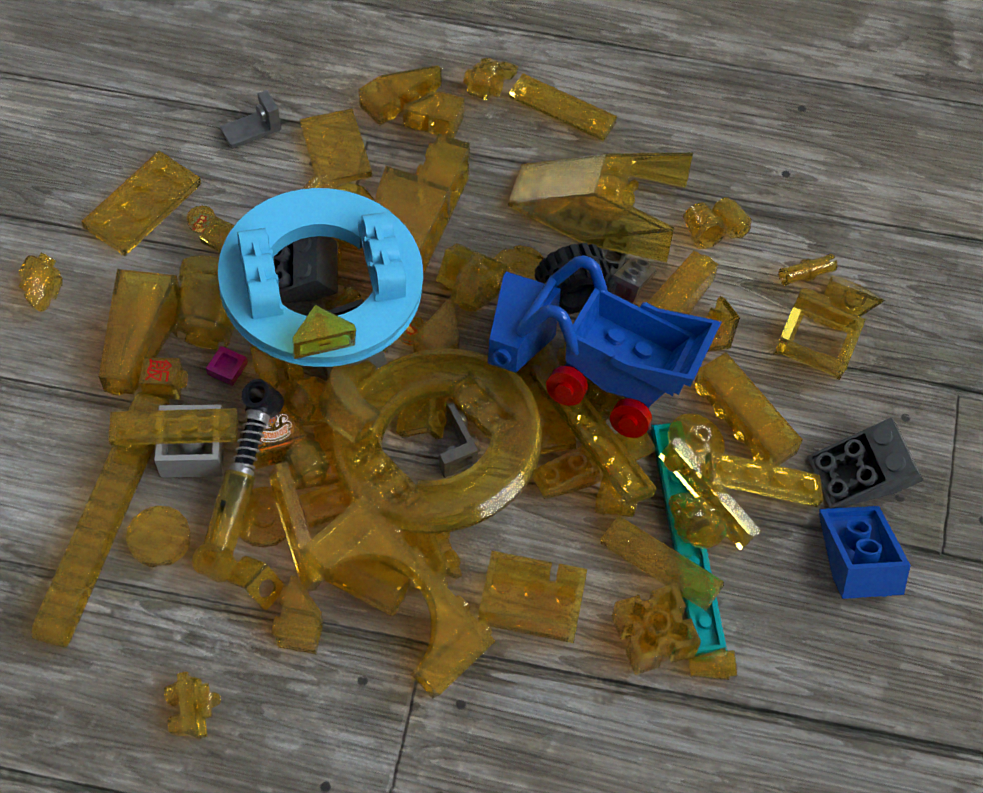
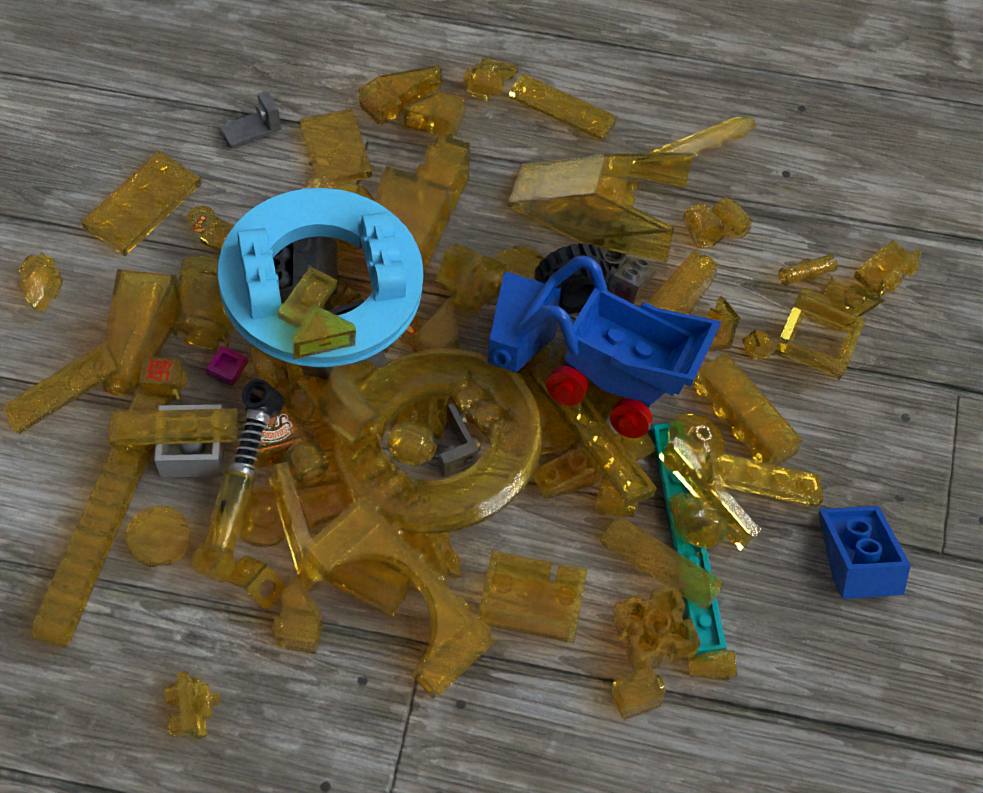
dark grey slope [807,417,924,508] -> none
none -> clear yellow plate [2,343,121,434]
none -> clear yellow plate [278,266,337,331]
none -> clear yellow head [387,420,437,467]
none -> clear yellow brick [611,666,666,721]
none -> clear yellow plate [648,115,756,167]
none -> clear yellow piece [742,330,772,361]
none -> clear yellow bracket [853,240,923,299]

